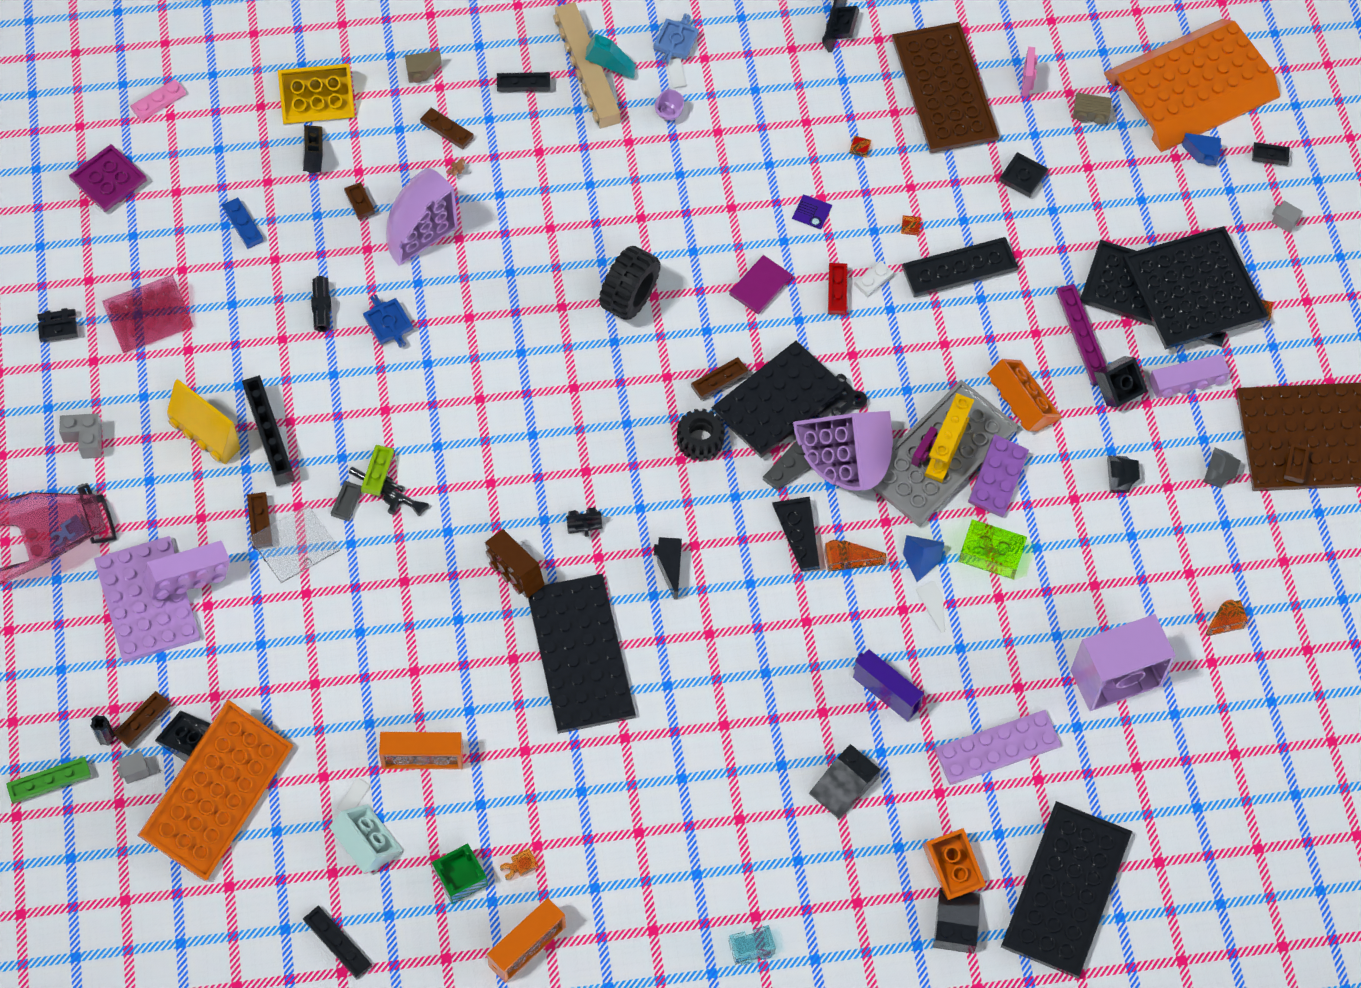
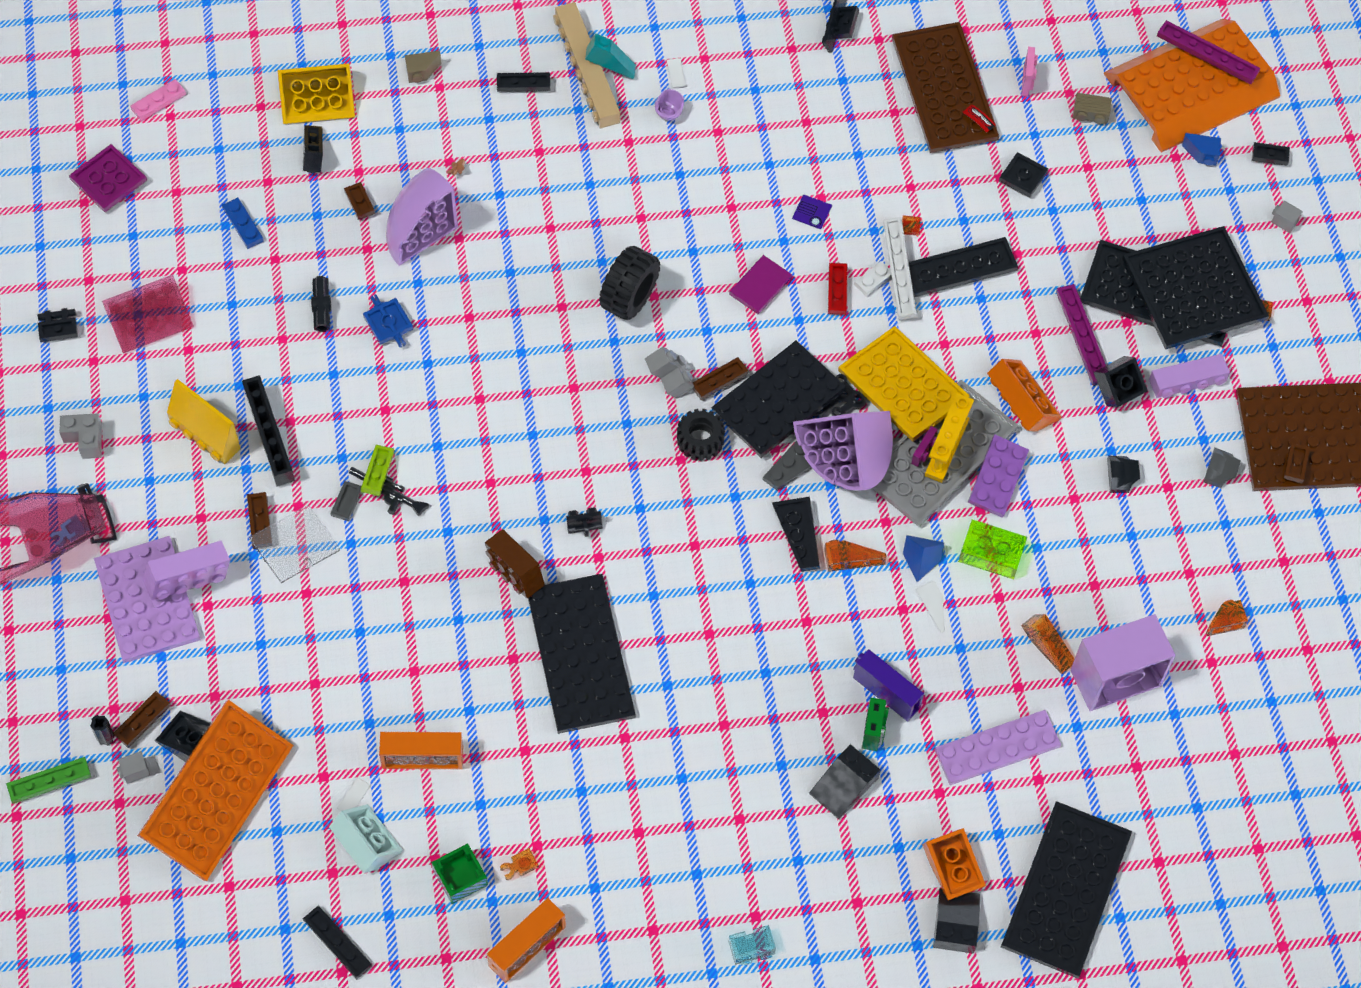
reddish brown plate [420,107,474,150] -> none
medium blue plate [653,13,699,64] -> none
black slope [654,537,682,600] -> none
clear orange tile [849,136,871,158] -> none
none -> light grey brick [645,347,694,398]
none -> yellow plate [838,326,970,442]
none -> green piece [861,697,889,751]
none -> white tile [883,217,917,320]
none -> red sticker [963,105,996,133]
none -> clear orange slope [1021,614,1074,674]
none -> magenta plate [1157,20,1260,84]

